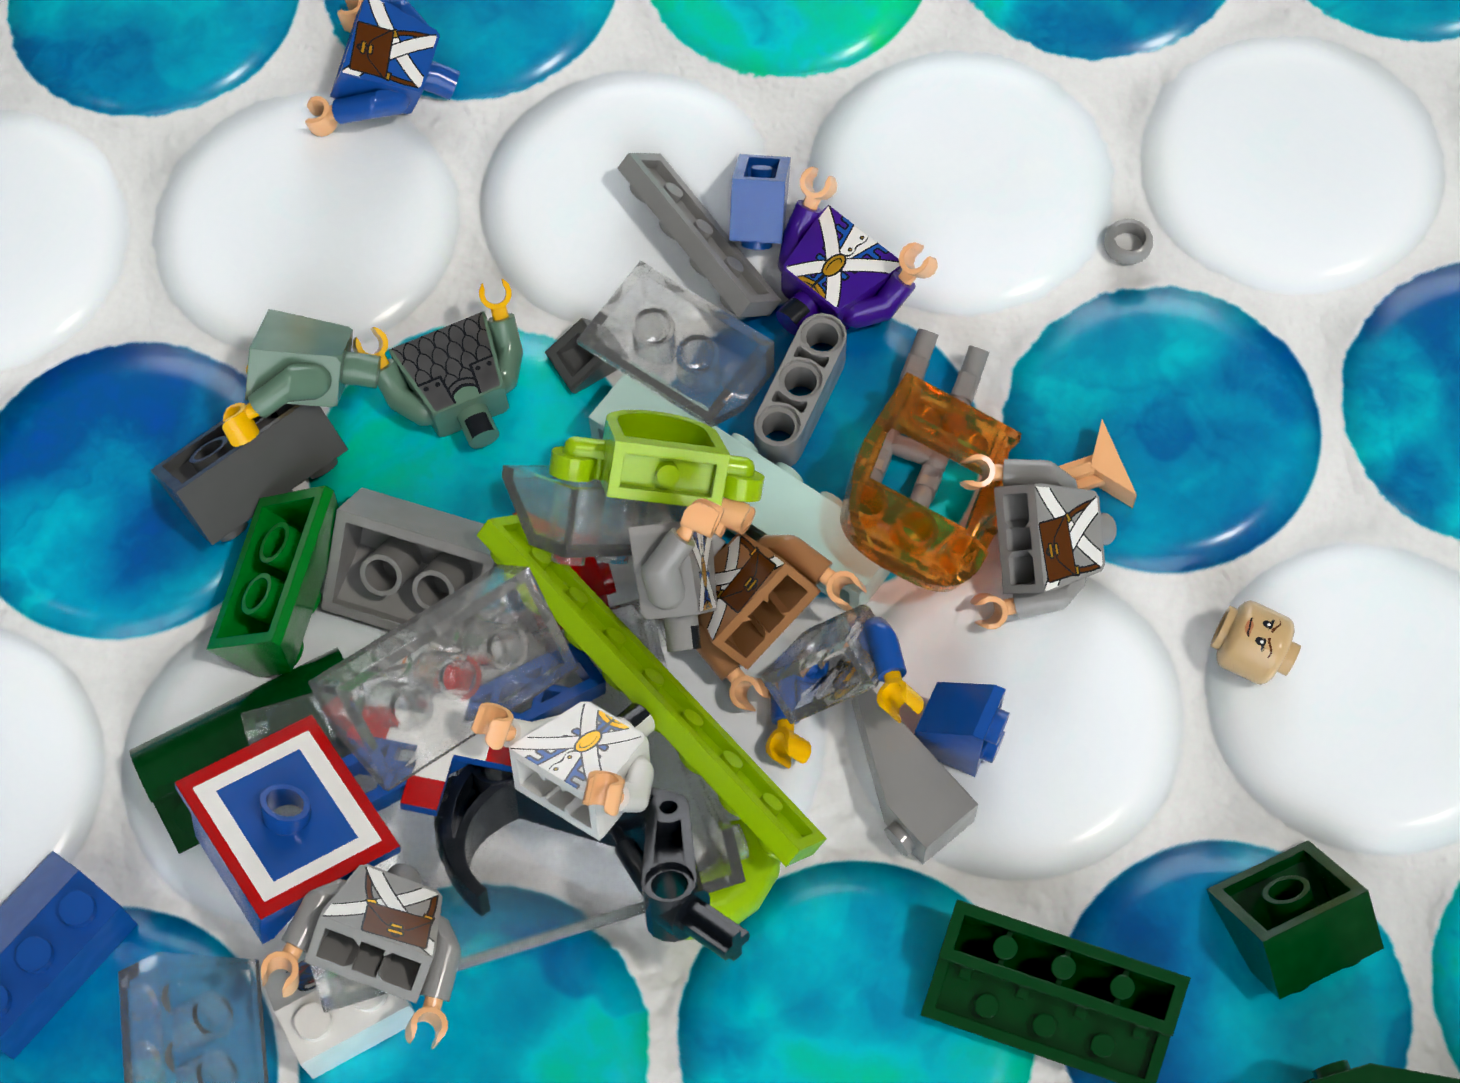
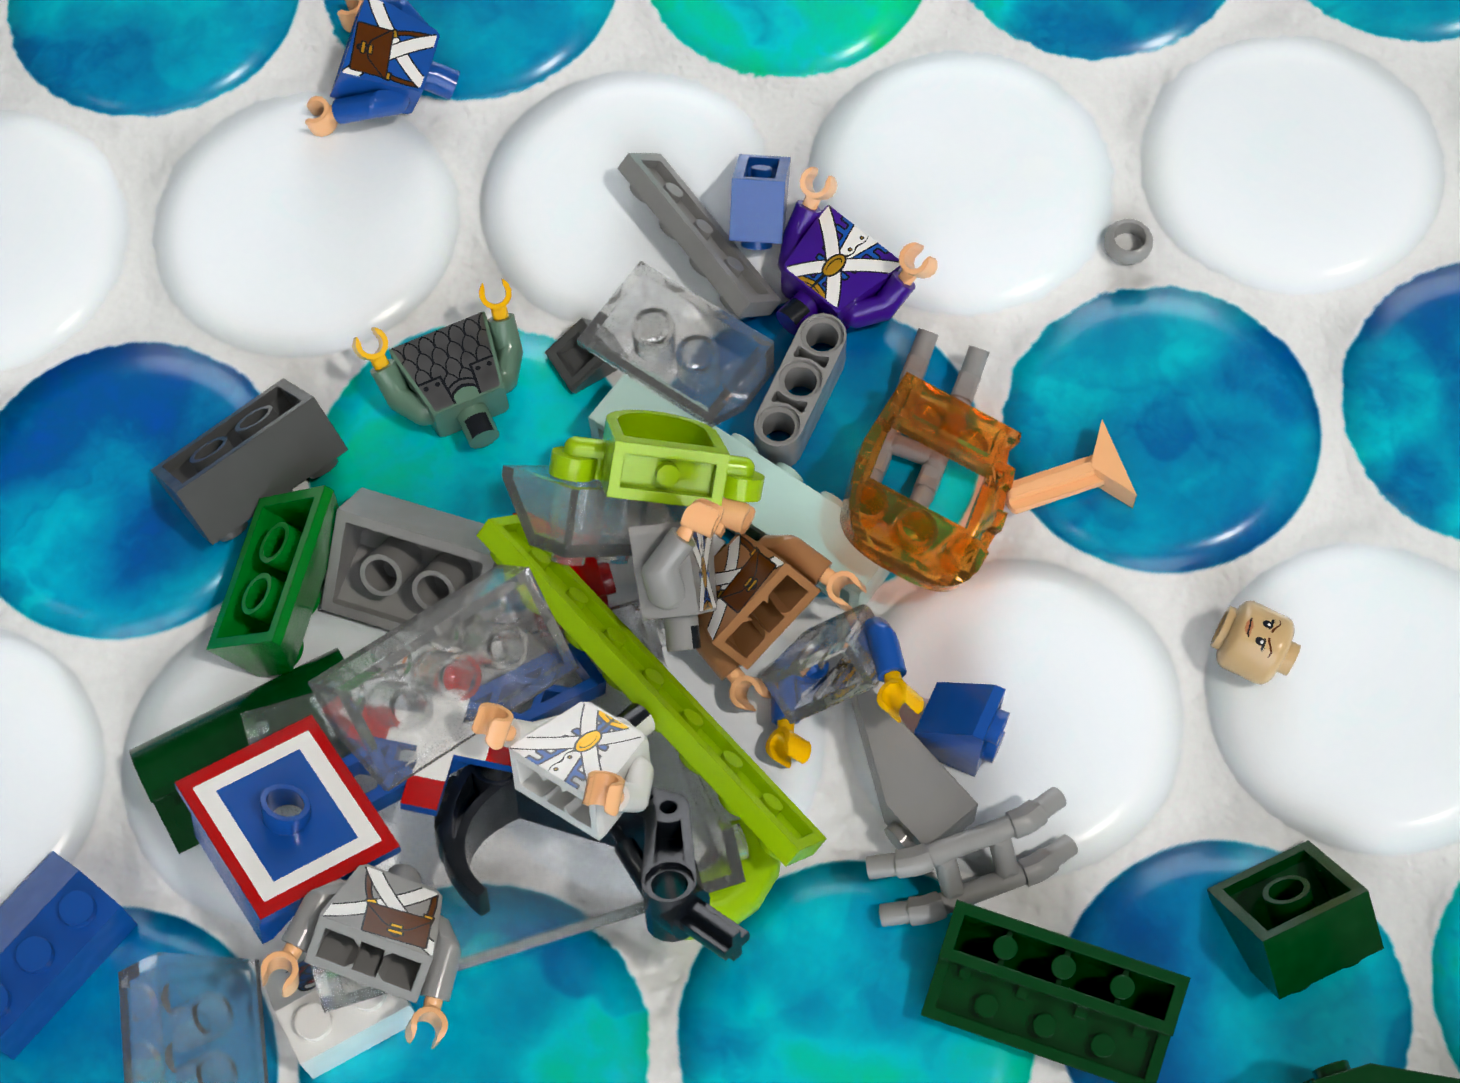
sand green torso [222,309,381,447] -> none
light grey torso [959,454,1117,629] -> none
none -> light grey piece [866,787,1078,927]

